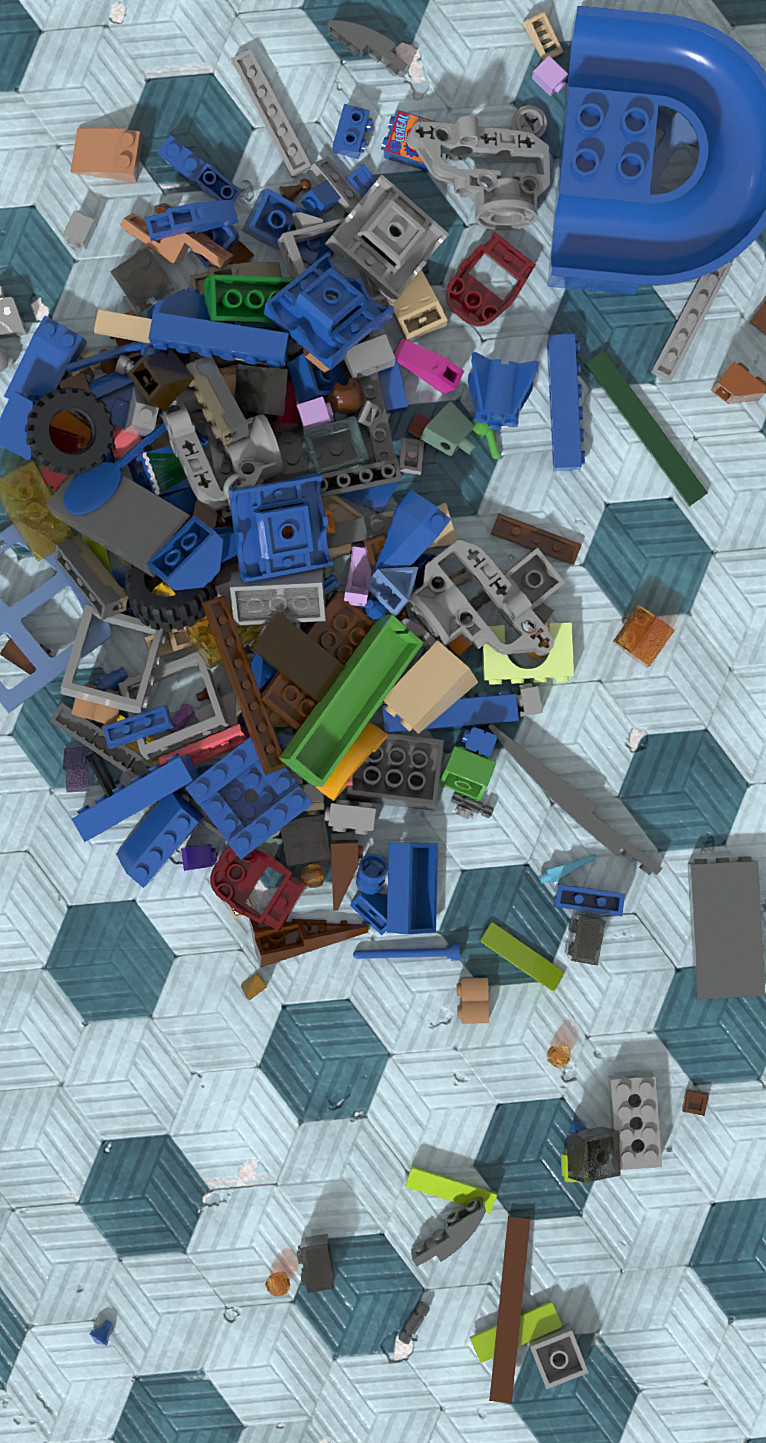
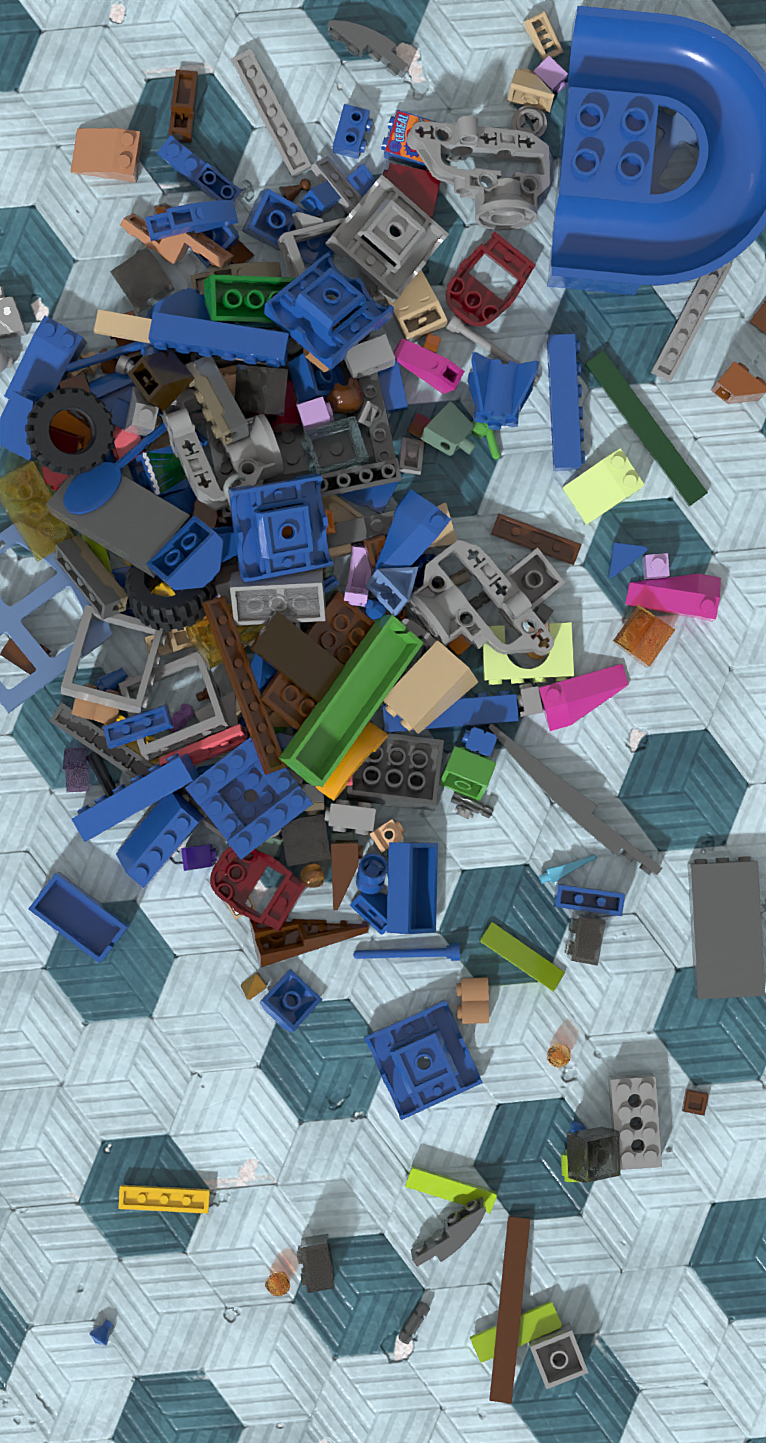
light grey brick [63,211,97,249] -> none
none -> blue piece [28,872,130,963]
none -> yellow plate [119,1185,210,1214]
none -> reddish brown slope [169,69,198,143]
none -> blue slope [259,969,323,1033]
none -> blue piece [364,999,483,1120]
none -> light nougat brick [370,819,405,852]
none -> dark red slope [383,163,441,219]
none -> orange piece [423,333,441,353]
none -> light grey piece [446,315,540,383]
none -> tan slope [507,68,554,113]
none -> dark pink wedge [539,664,629,731]
none -> yellowish green slope [562,448,645,525]
none -> blue slope [608,543,648,579]
none -> dark pink wedge [625,574,721,621]
none -> lavender brick [642,553,670,580]

